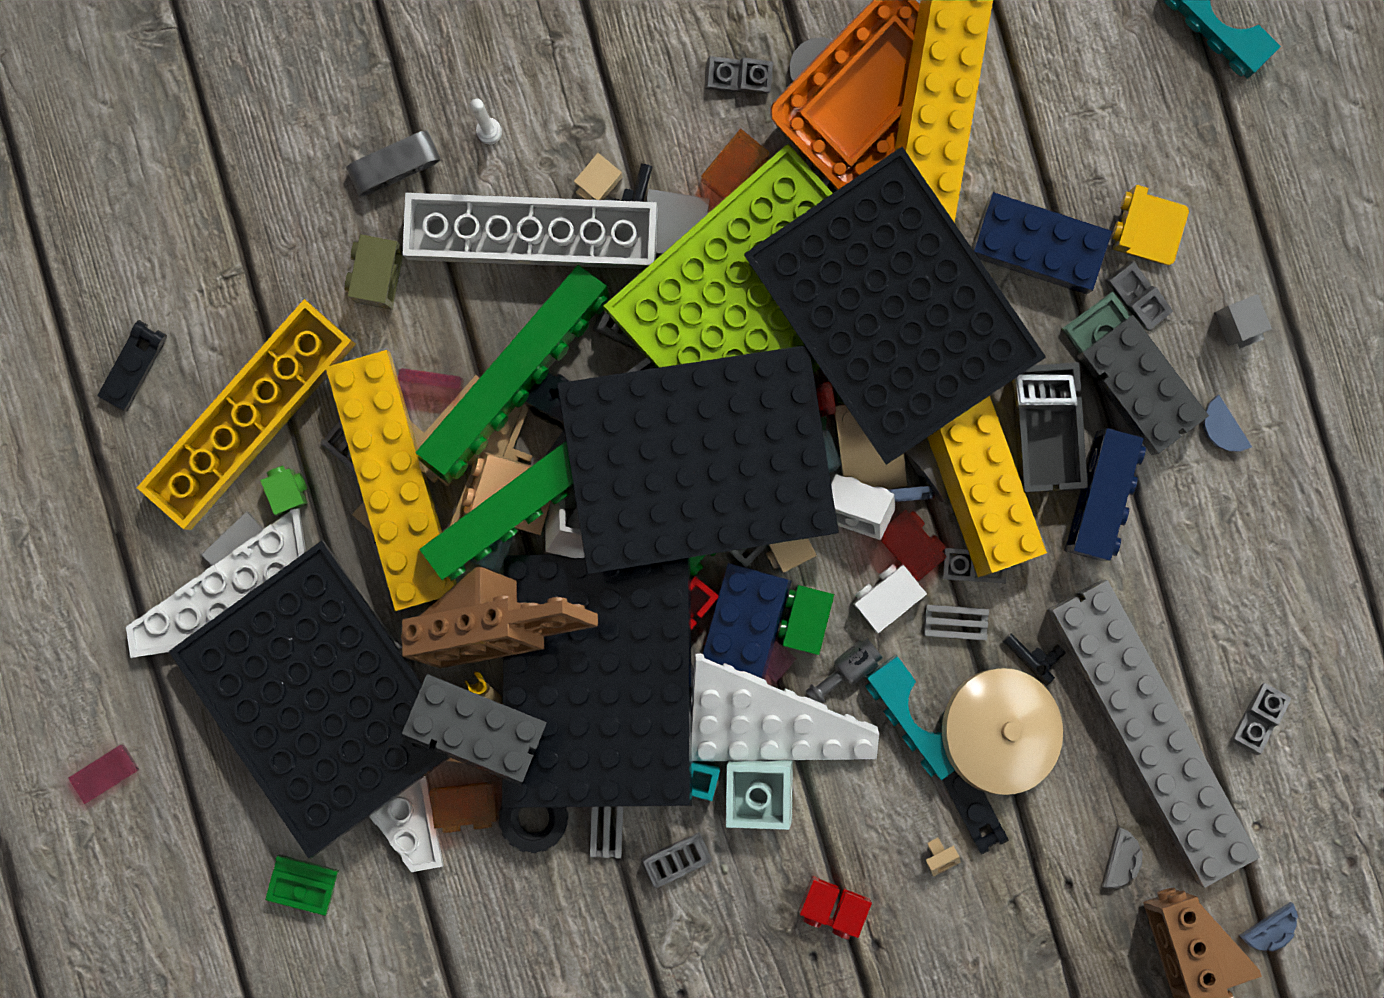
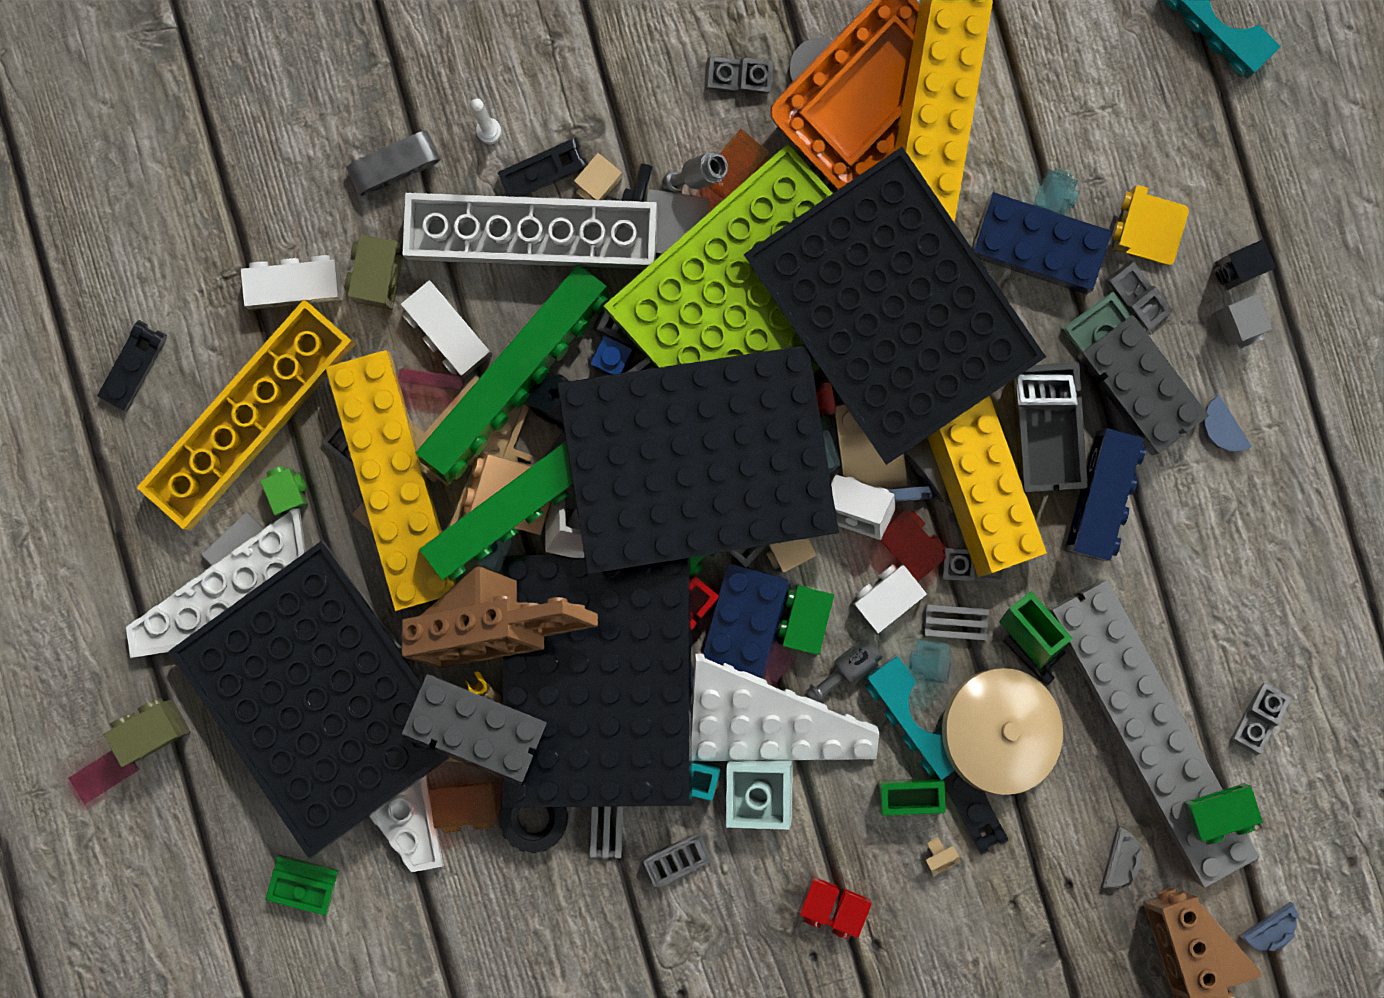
none -> olive brick [103,698,191,767]
none -> white brick [241,255,342,309]
none -> white brick [401,280,492,378]
none -> black plate [497,138,589,197]
none -> blue brick [591,336,633,375]
none -> flat silver piece [662,152,728,193]
none -> green piece [878,778,946,816]
none -> clear light blue brick [909,640,953,684]
none -> green piece [999,591,1073,669]
none -> clear light blue brick [1033,168,1080,215]
none -> green piece [1184,783,1263,845]
none -> black brick [1214,239,1276,290]

